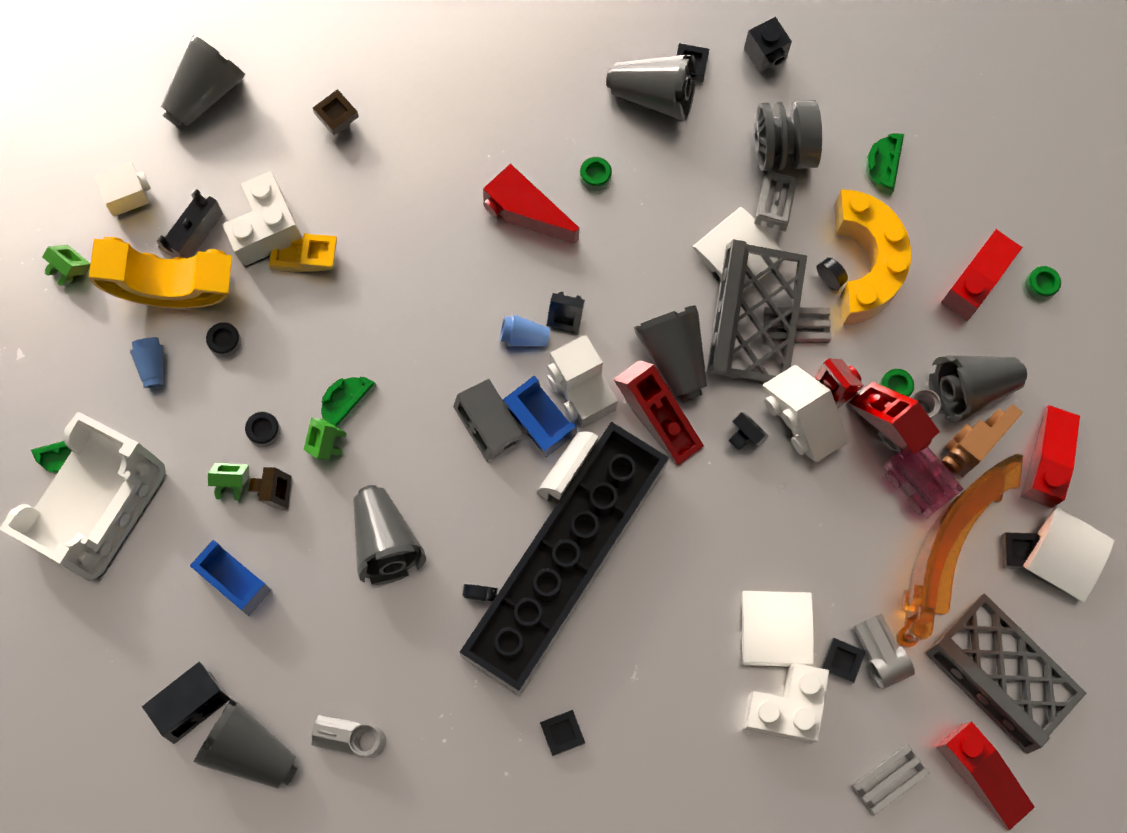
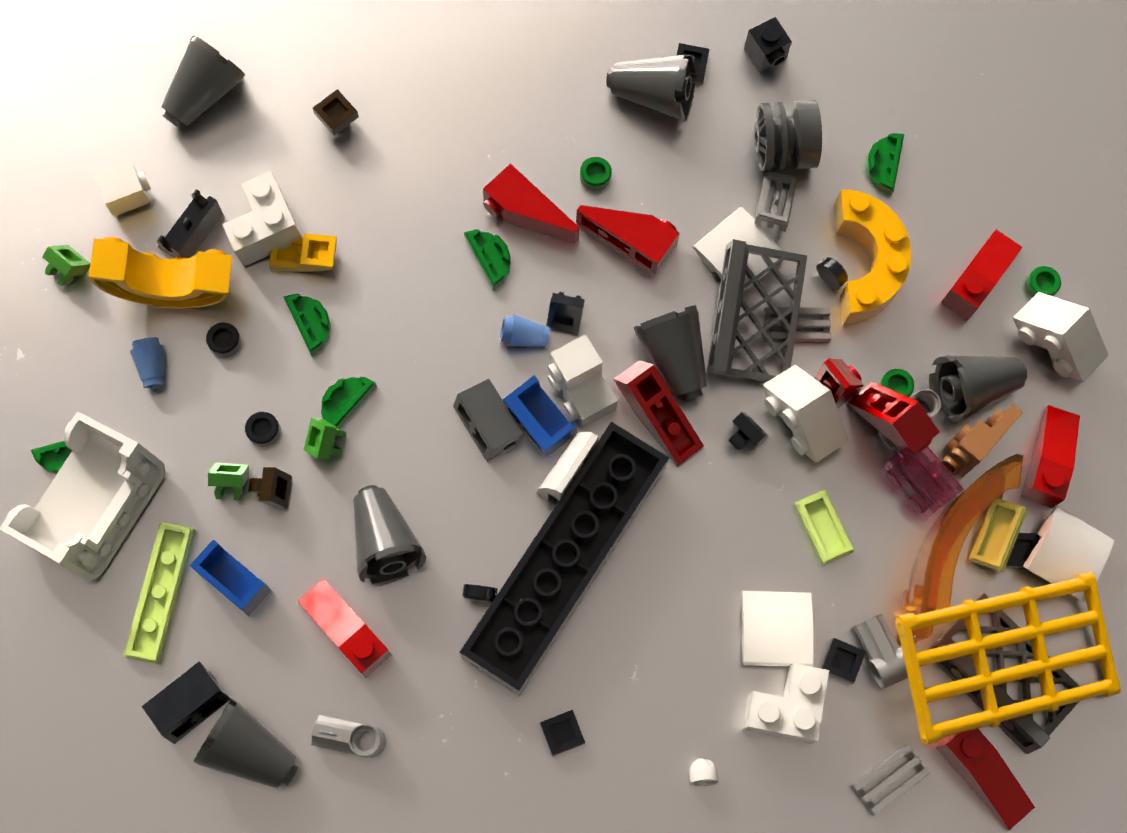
none -> yellowish green tile [123,522,196,664]
none -> green tile [283,294,331,356]
none -> slope [297,578,392,678]
none -> green tile [464,229,511,291]
none -> red slope [576,205,680,275]
none -> white hinge [689,759,719,786]
none -> yellowish green tile [793,489,855,566]
none -> yellow door [895,572,1121,745]
none -> yellowish green tile [969,497,1028,573]
none -> white brick [1013,292,1109,382]

